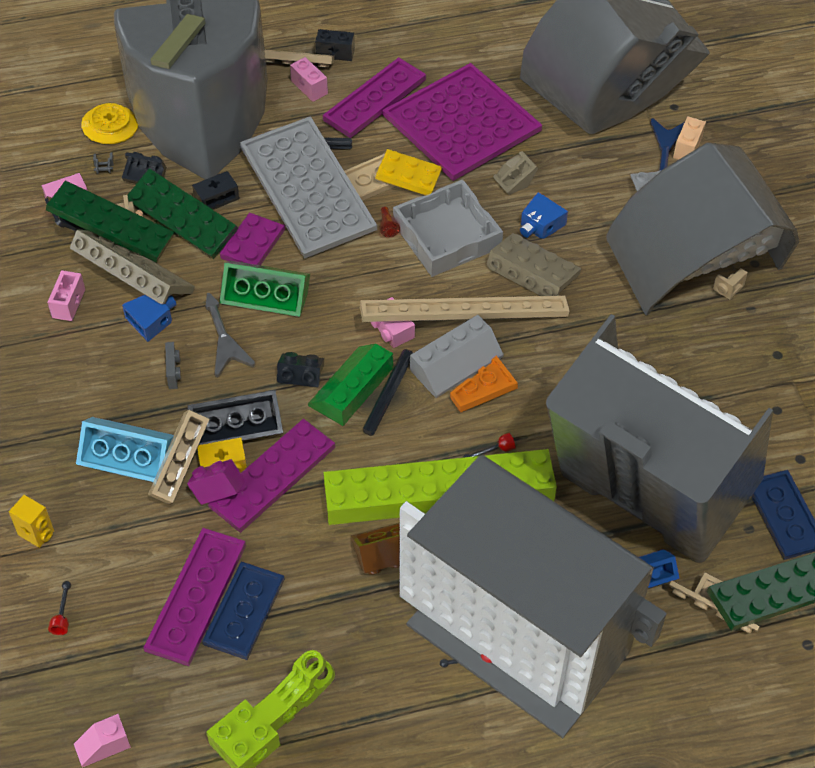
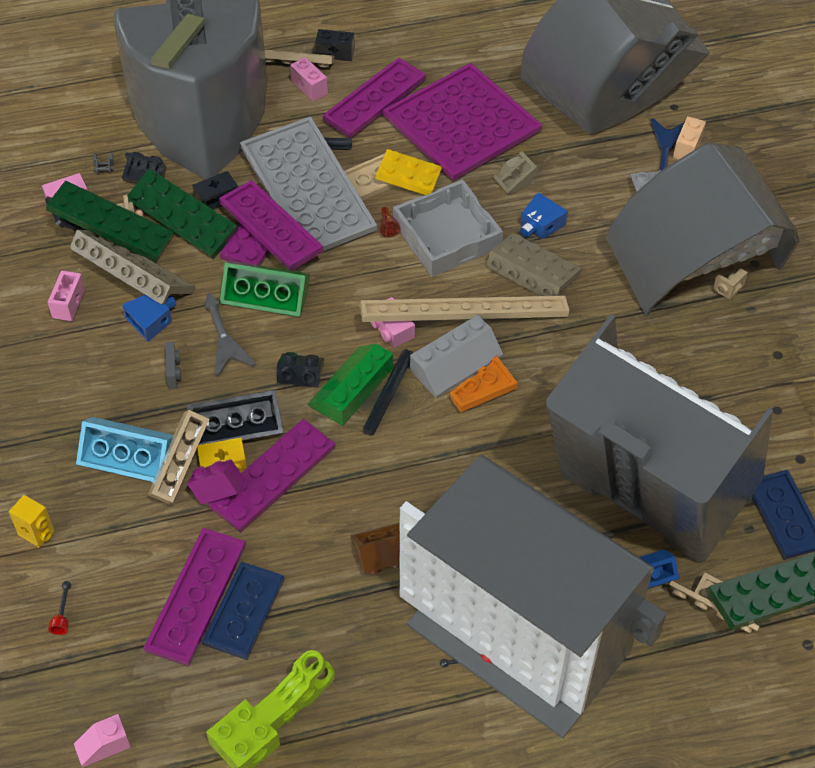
yellow piece [81,103,138,144] -> none
lime brick [324,449,557,525] -> none
red hinge [463,433,516,458] -> none
none -> magenta plate [219,180,324,271]

